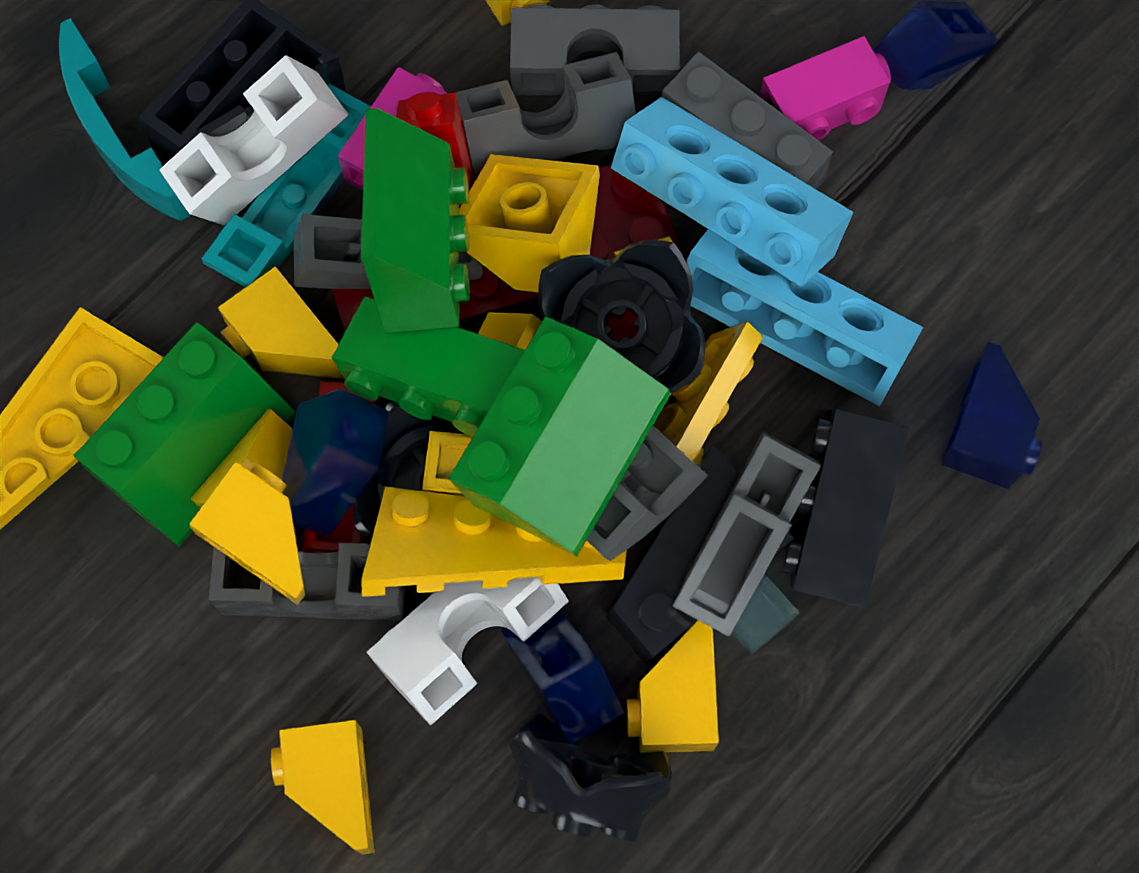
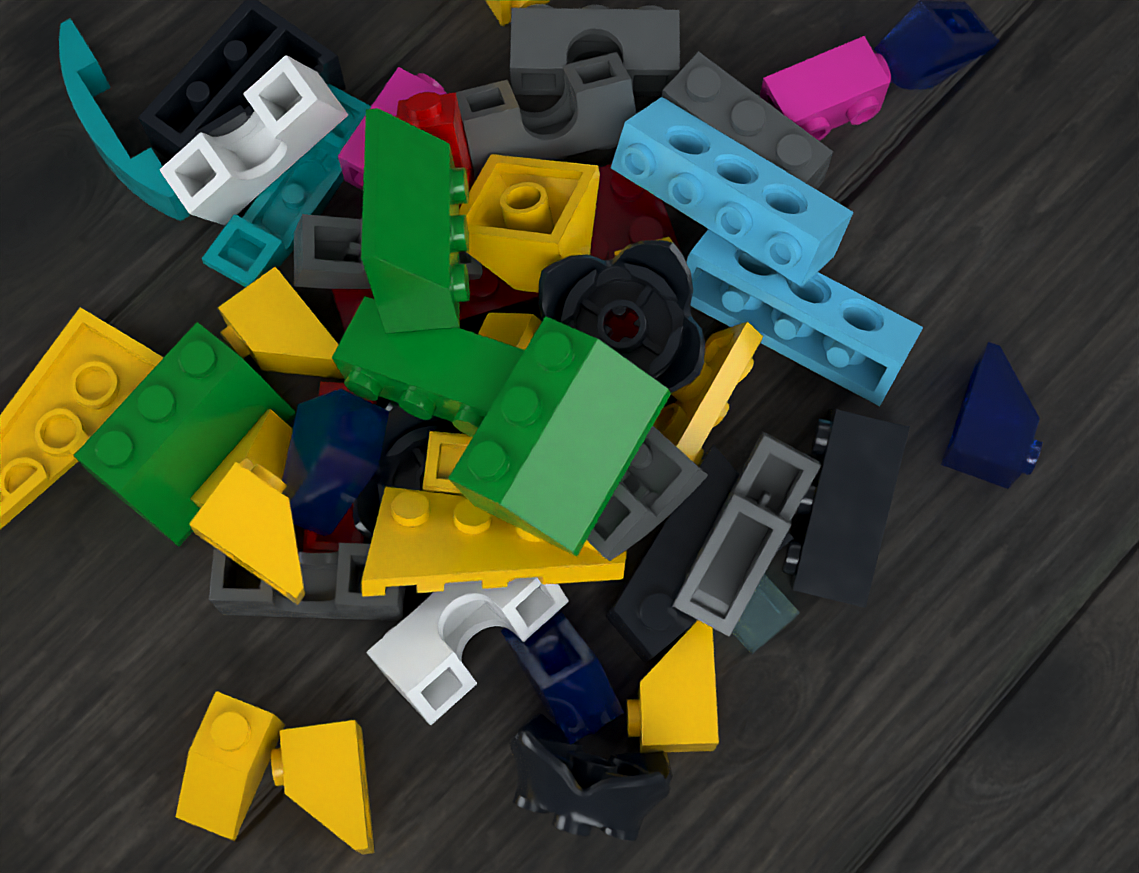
none -> yellow slope [175,691,285,841]

